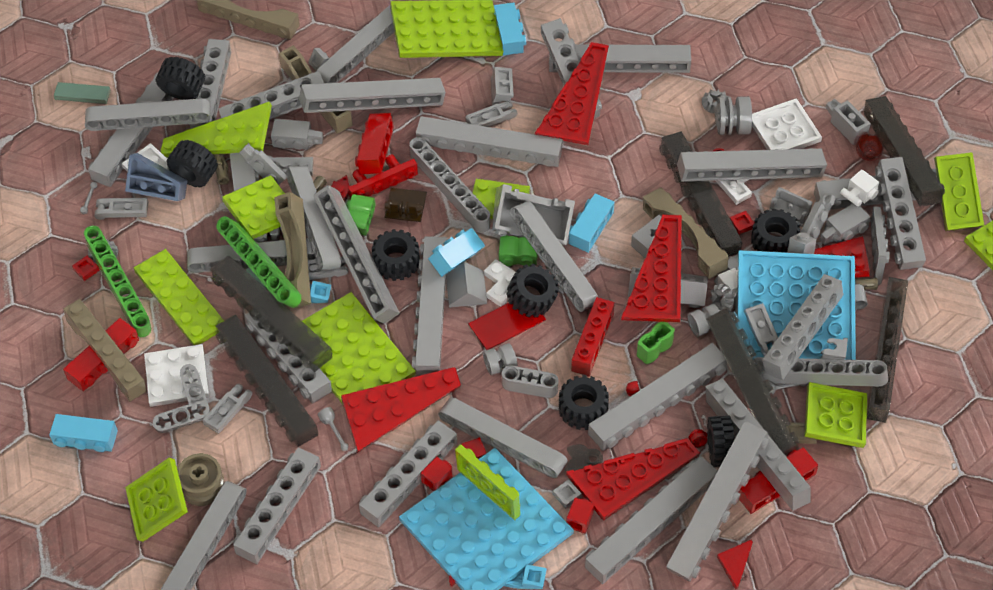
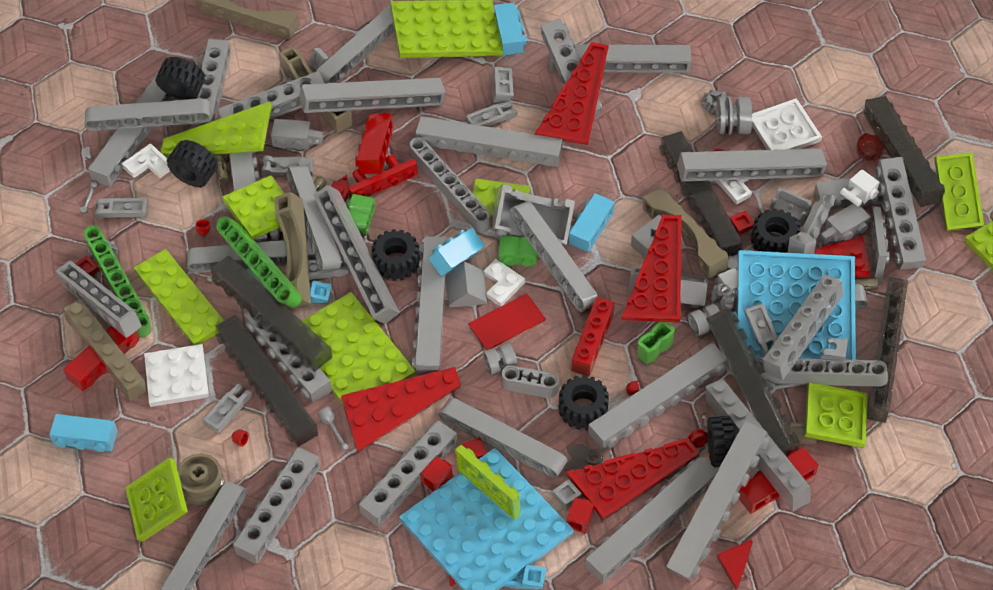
sand green tile [54,82,111,104] -> none
sand blue wedge [125,153,187,201] -> none
light grey beam [153,364,210,433] -> none
light grey hinge [239,143,287,185] -> none
dark brown hinge [384,188,427,222] -> none
black tyre [506,264,559,317] -> none
light grey hinge [826,99,871,145] -> none
none -> light grey brick [55,260,142,338]
none -> red hinge [195,219,211,236]
none -> red hinge [231,429,249,447]

